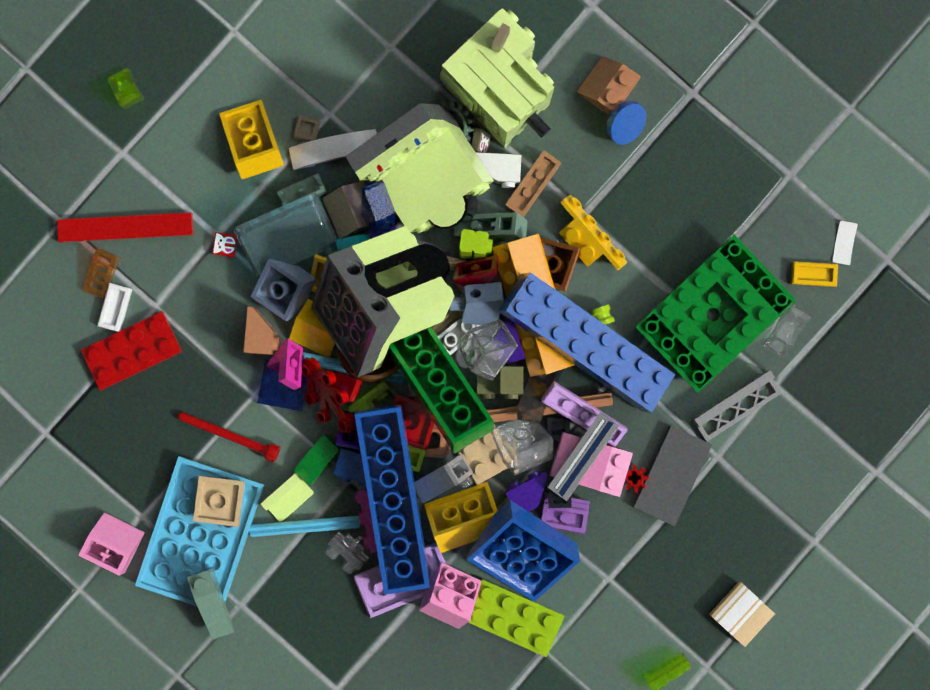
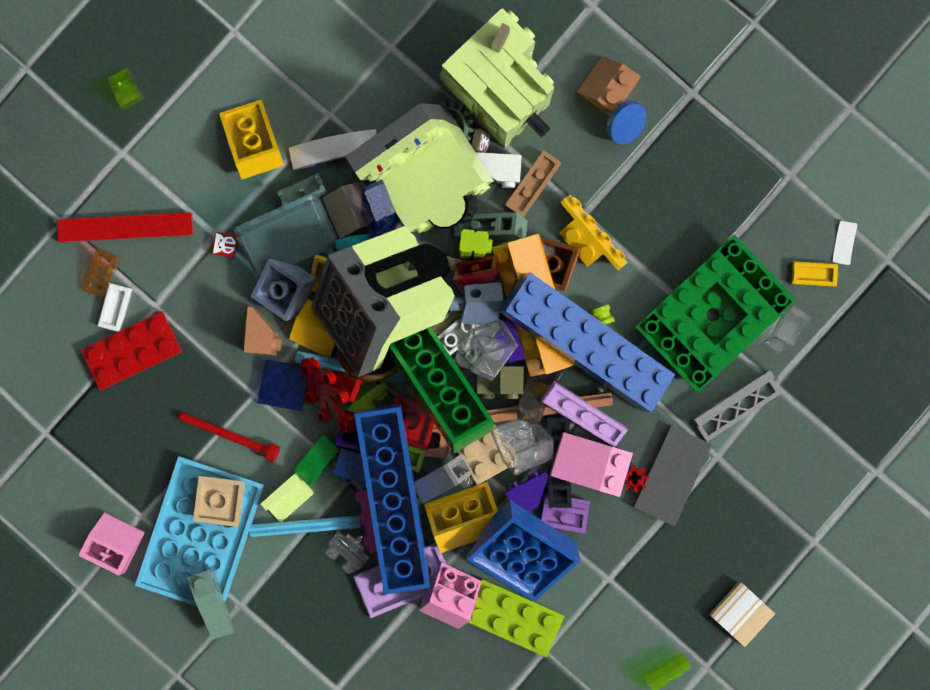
dark pink slope [267,339,303,390] -> none
dark tan tile [293,115,321,142] -> none
light grey tile [548,413,619,501] -> none

